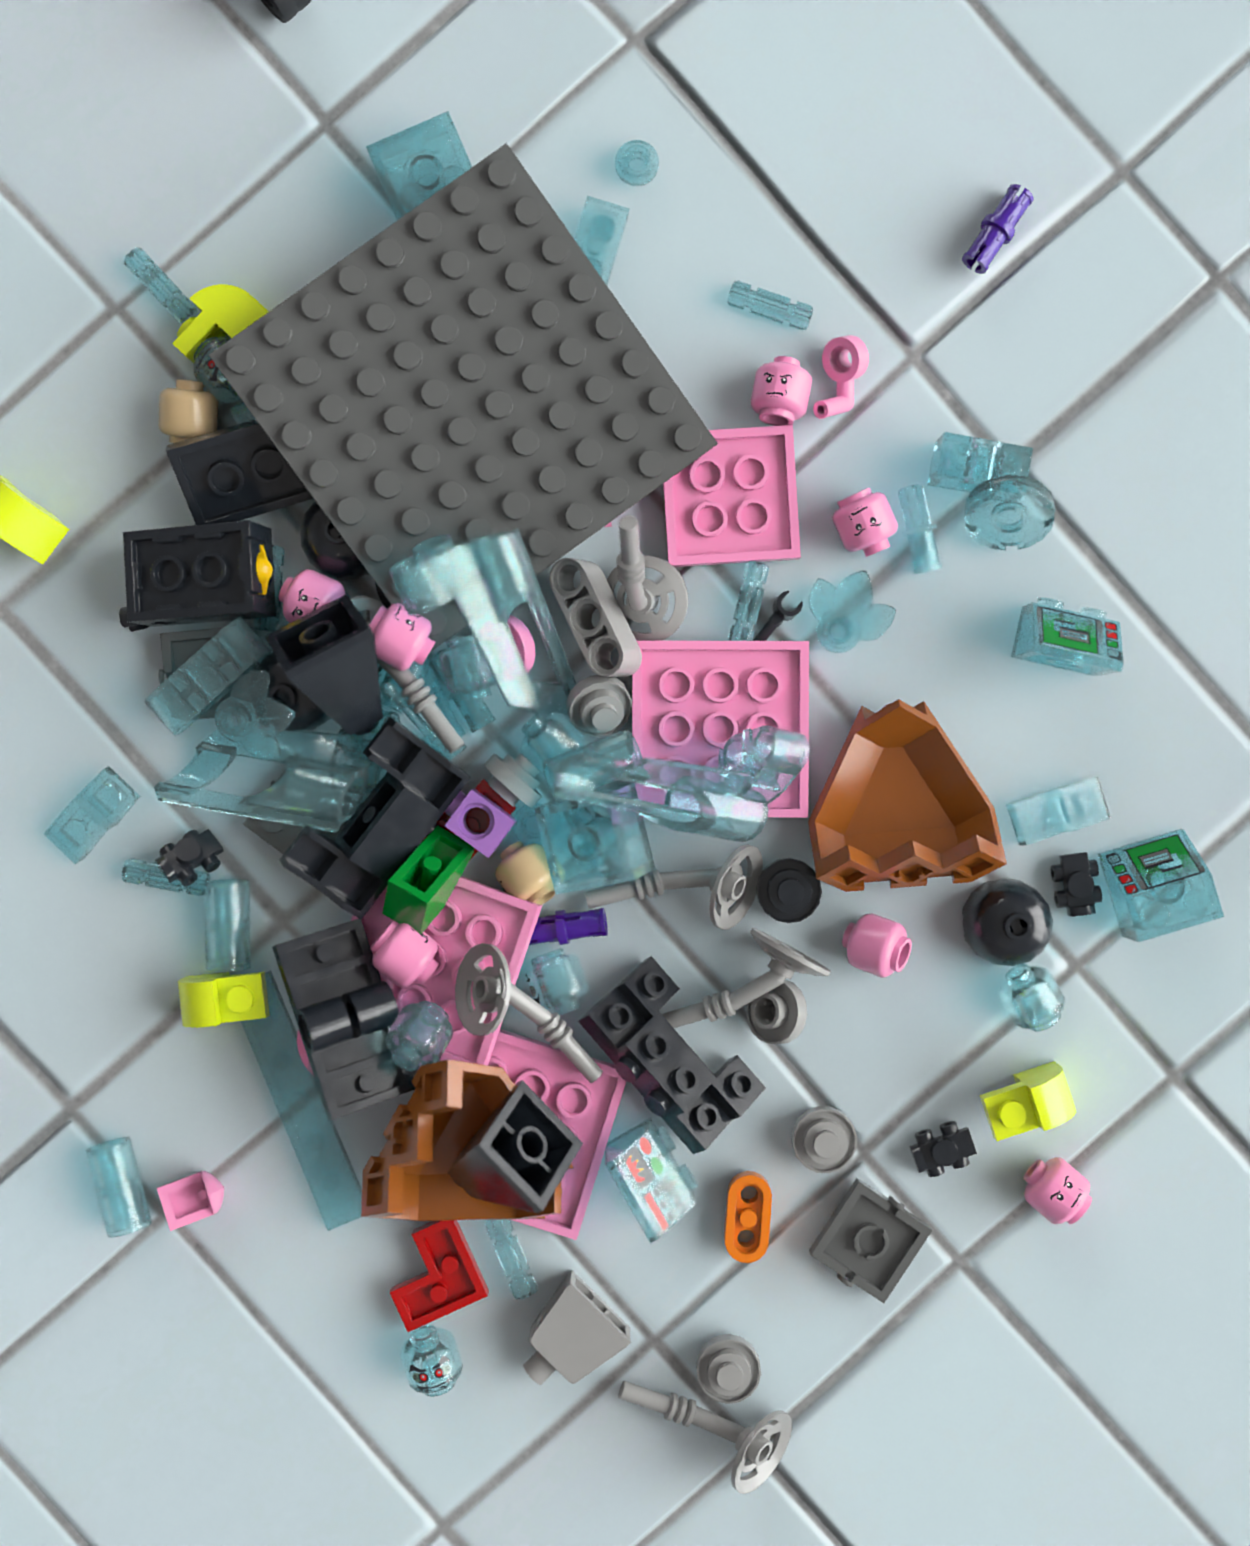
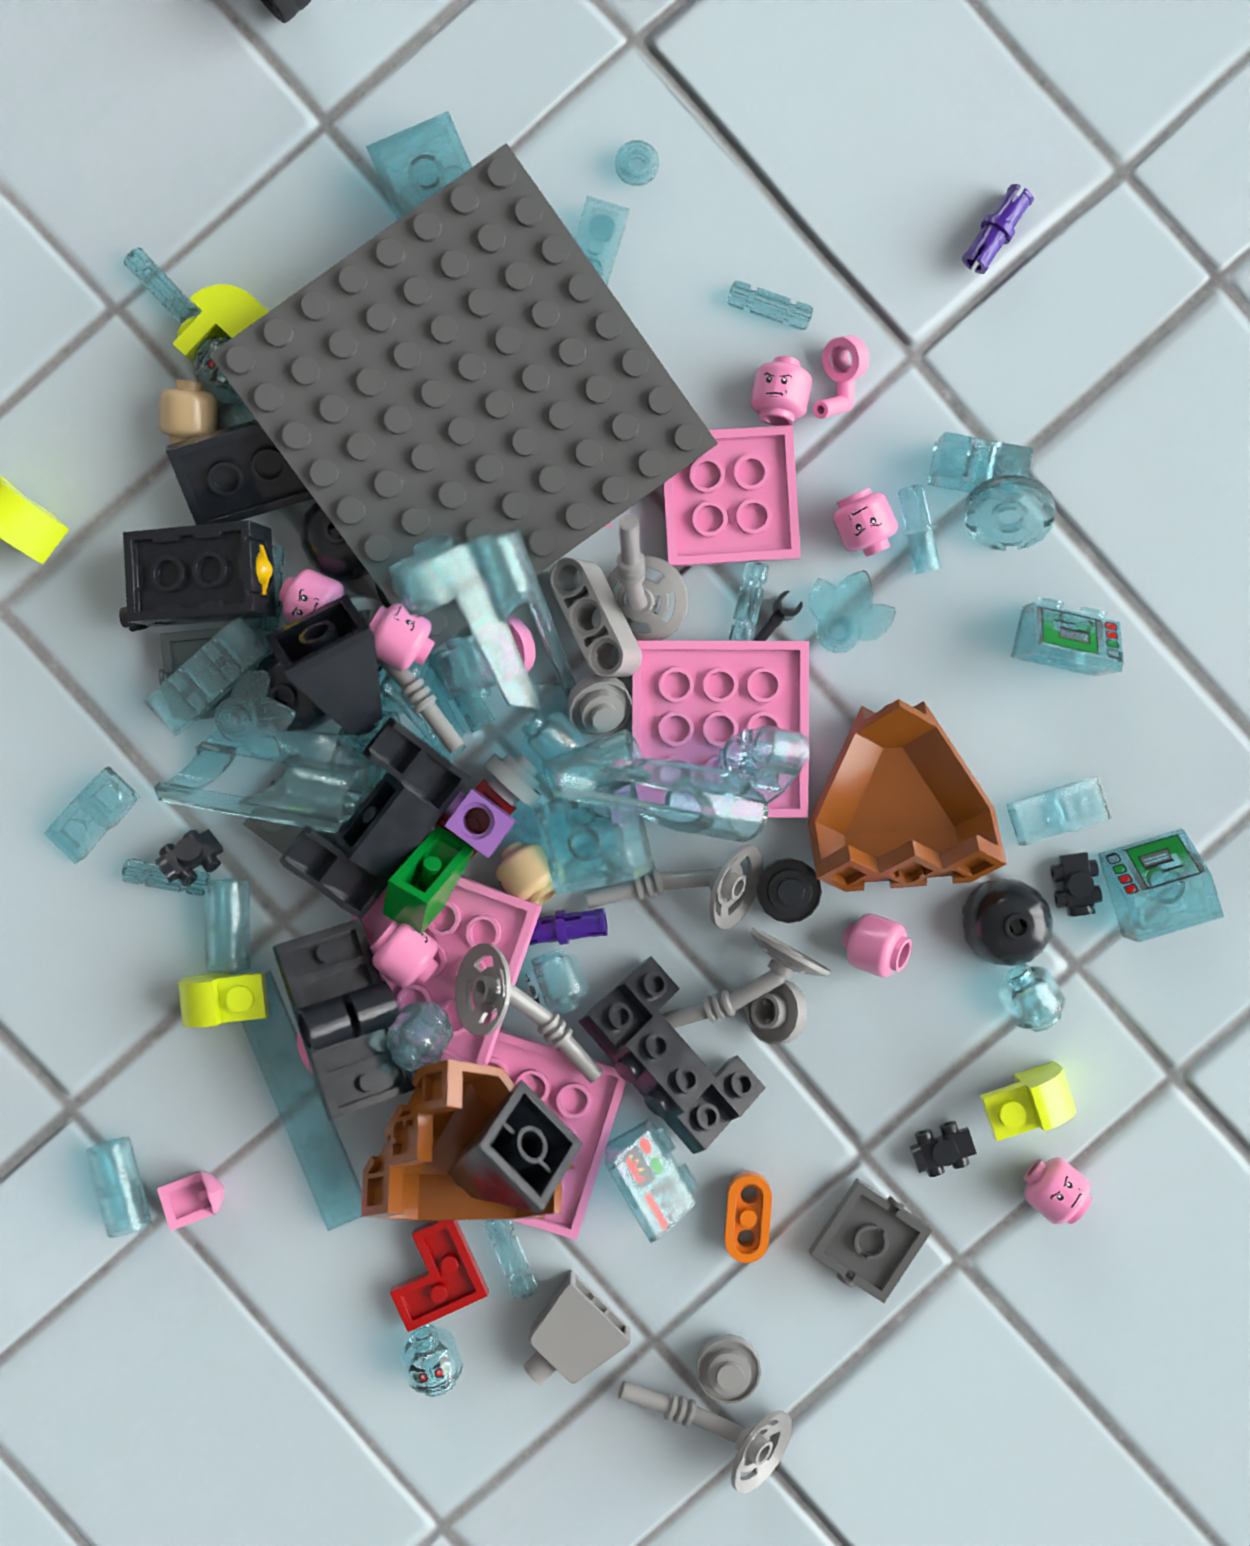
light grey plate [791,1106,857,1173] -> none

